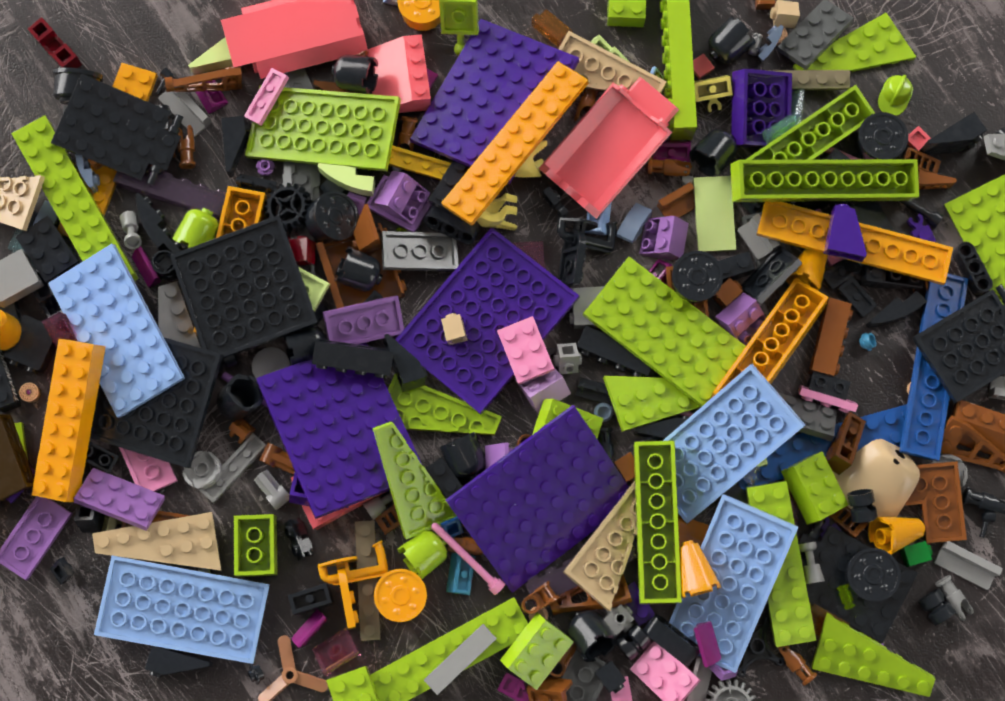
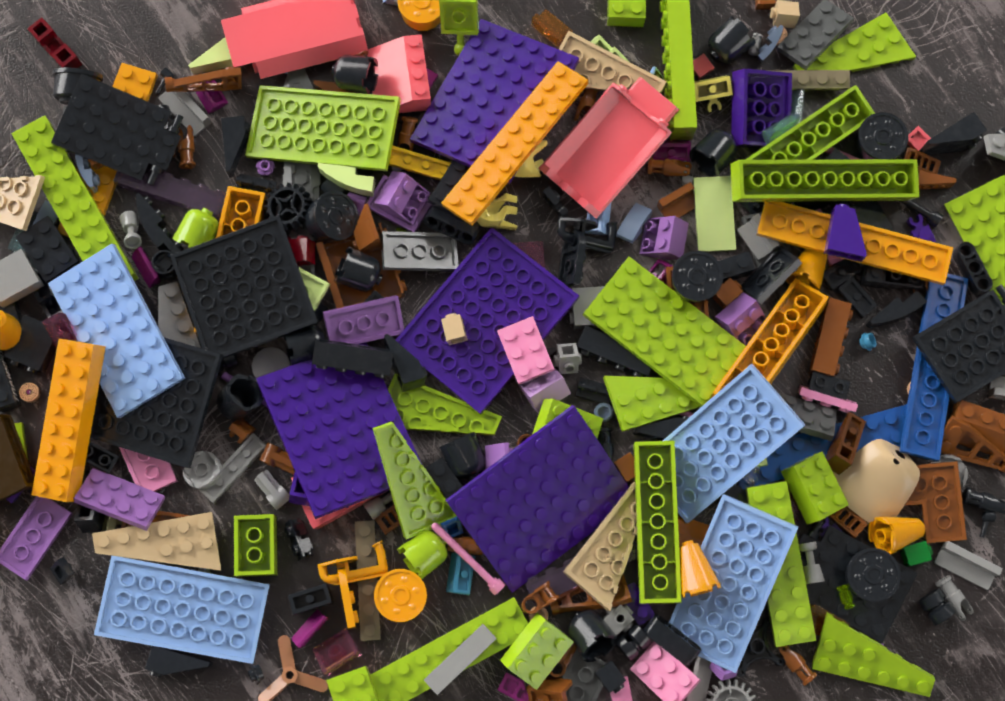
bright pink plate [244,68,289,126] -> none
magenta slope [694,621,722,668] -> none
black wheel [847,489,878,523] -> none
lime piece [878,75,913,116] -> none

